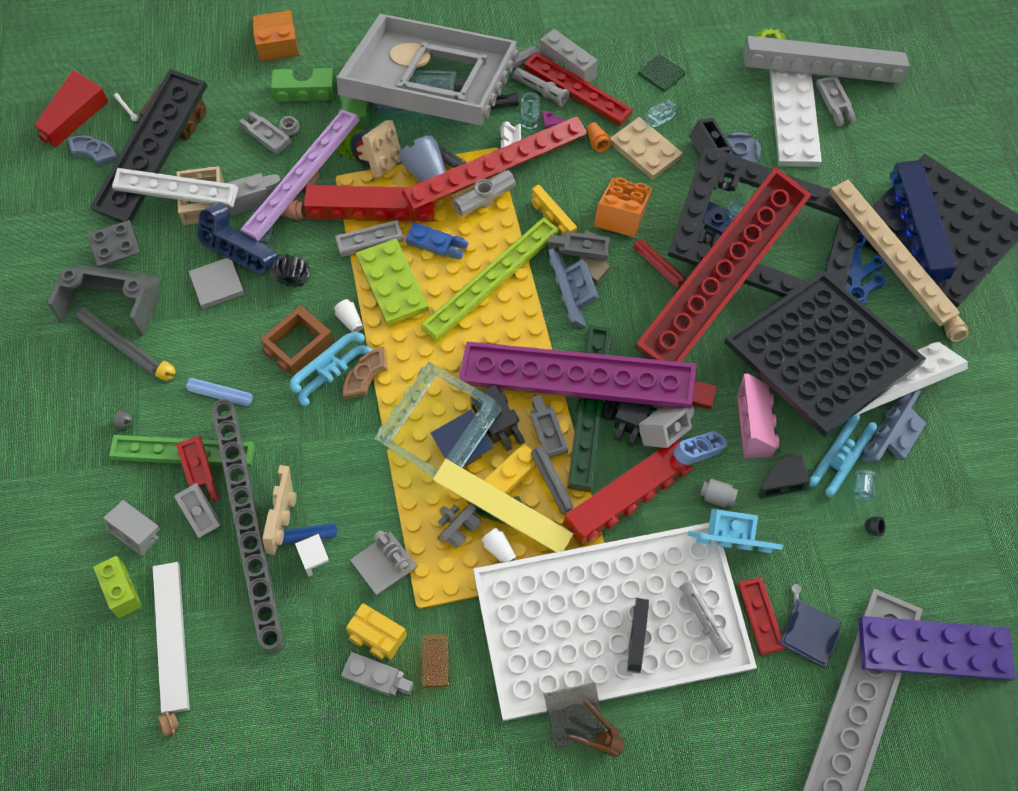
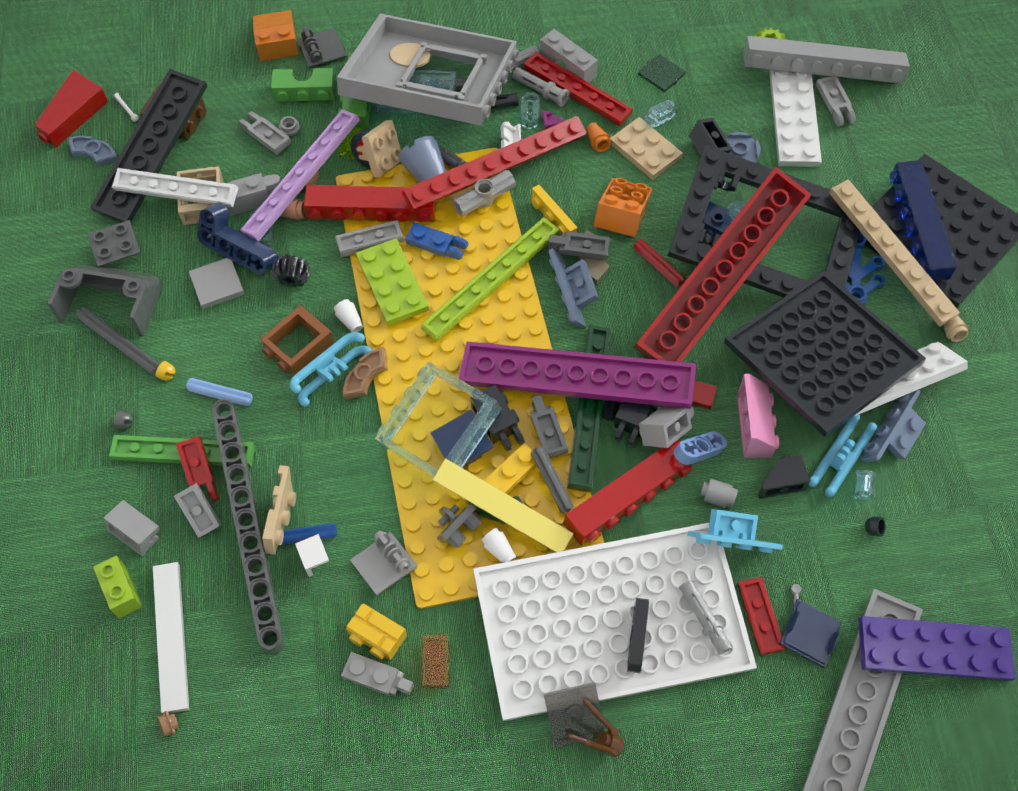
none -> dark grey hinge [298,27,347,68]

